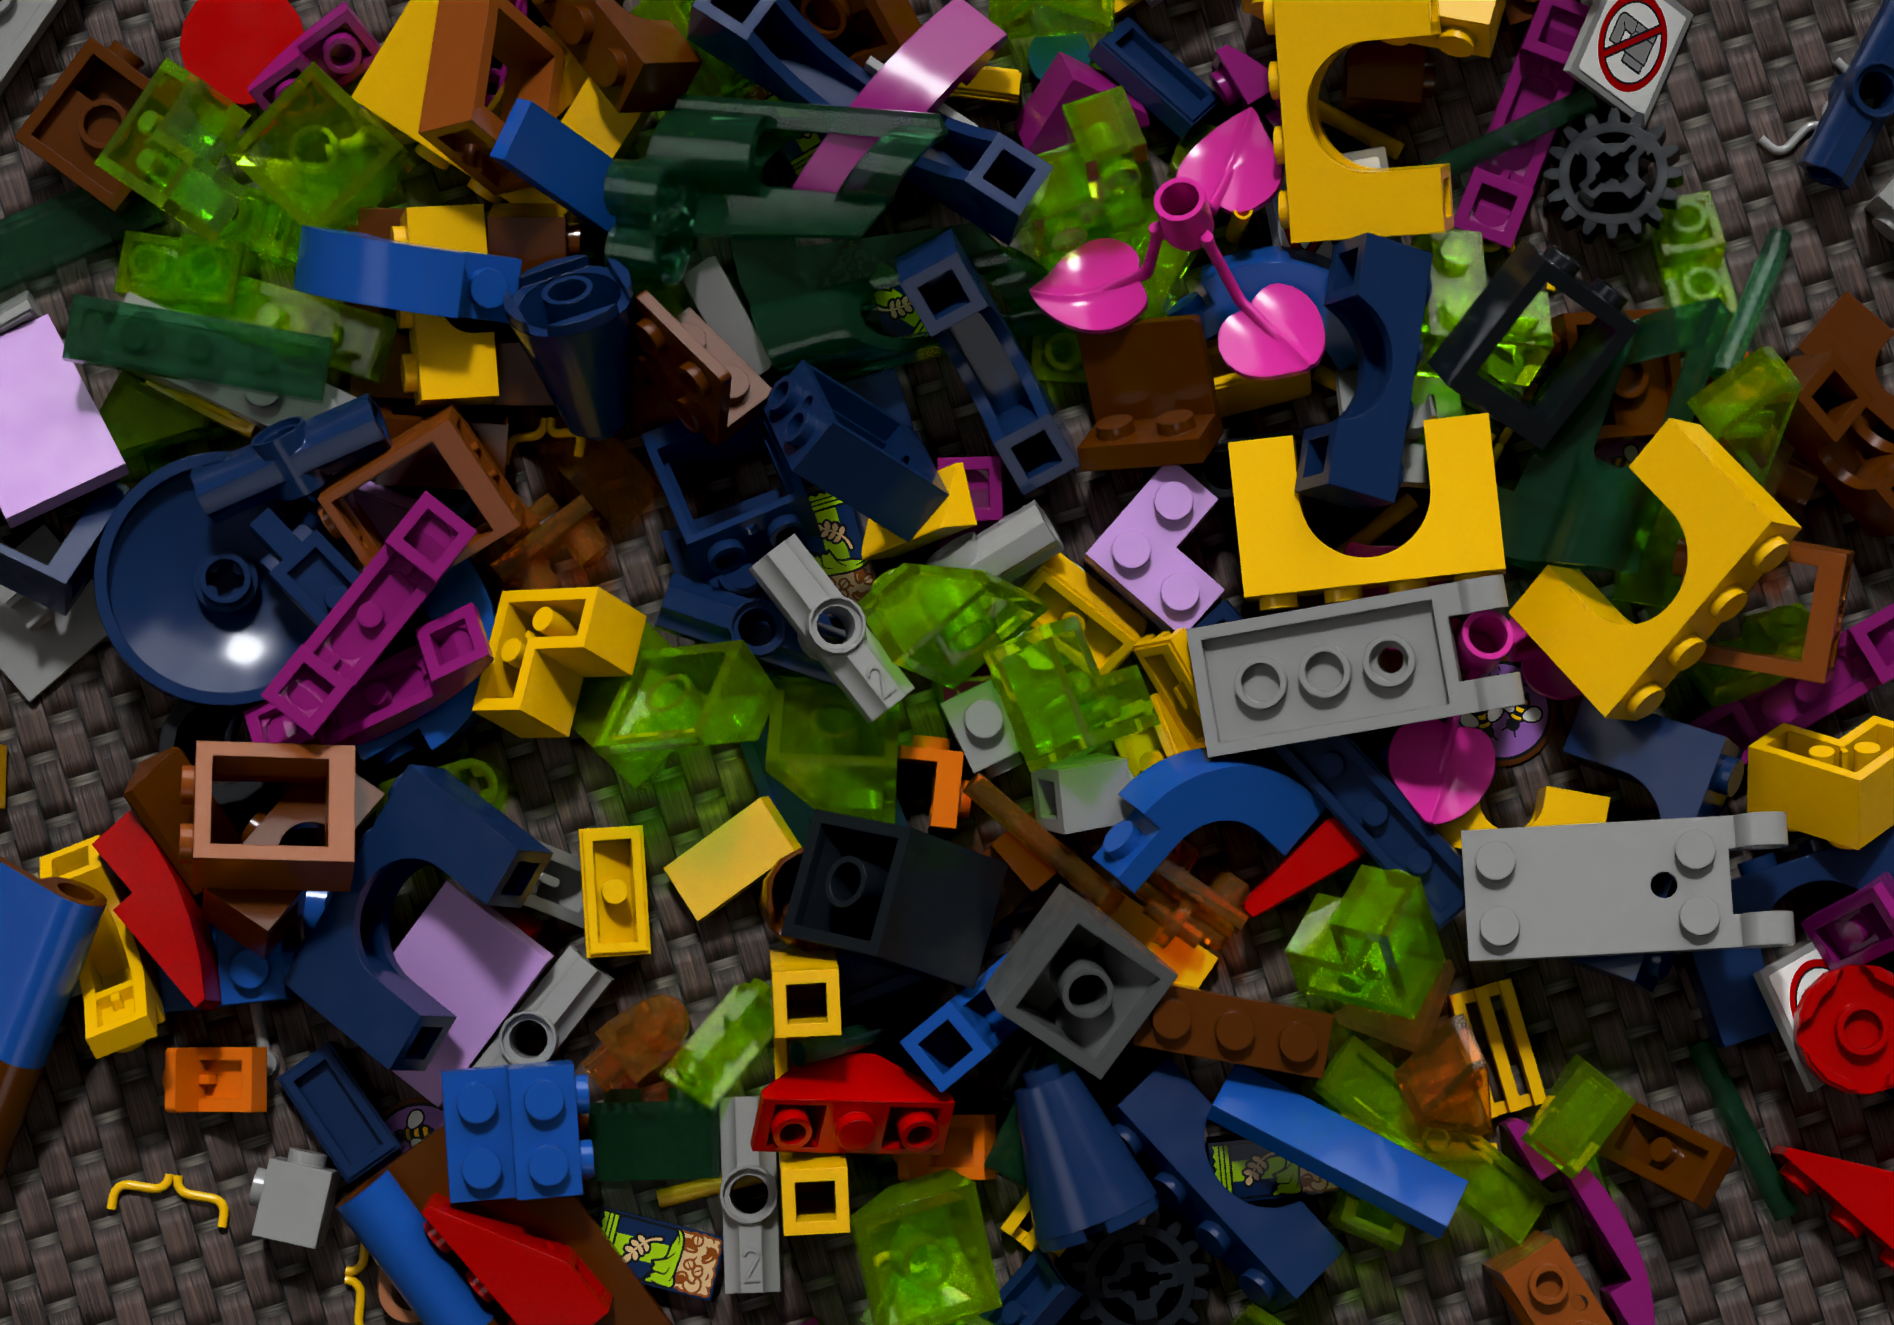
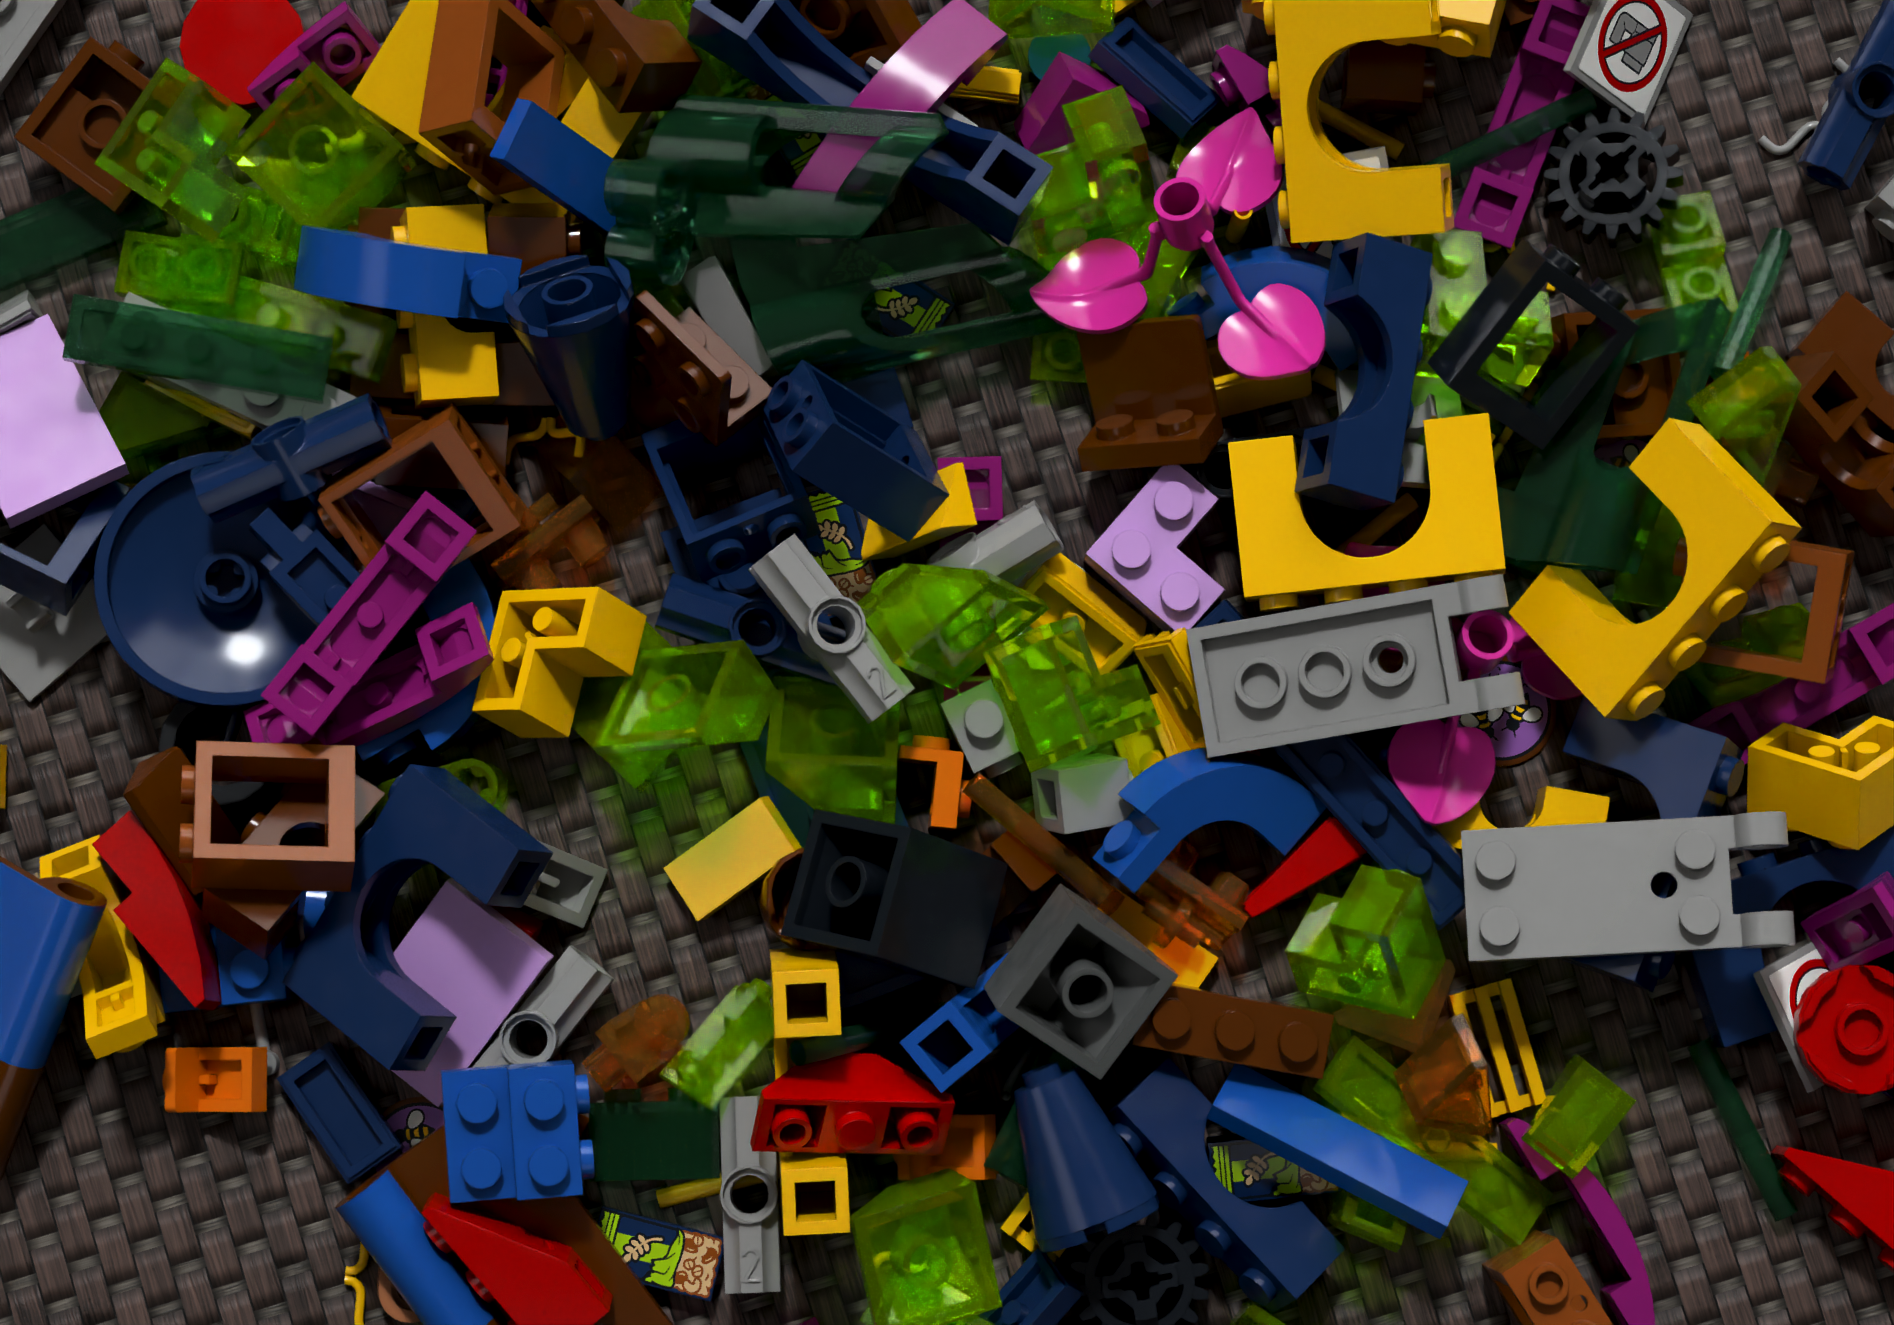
yellow piece [107,1173,229,1228] -> none
light grey brick [249,1147,341,1249] -> none
yellow slope [578,825,651,958] -> none
dark blue arch [895,228,1080,495] -> none
reddish brown slope [1598,1097,1737,1210] -> none

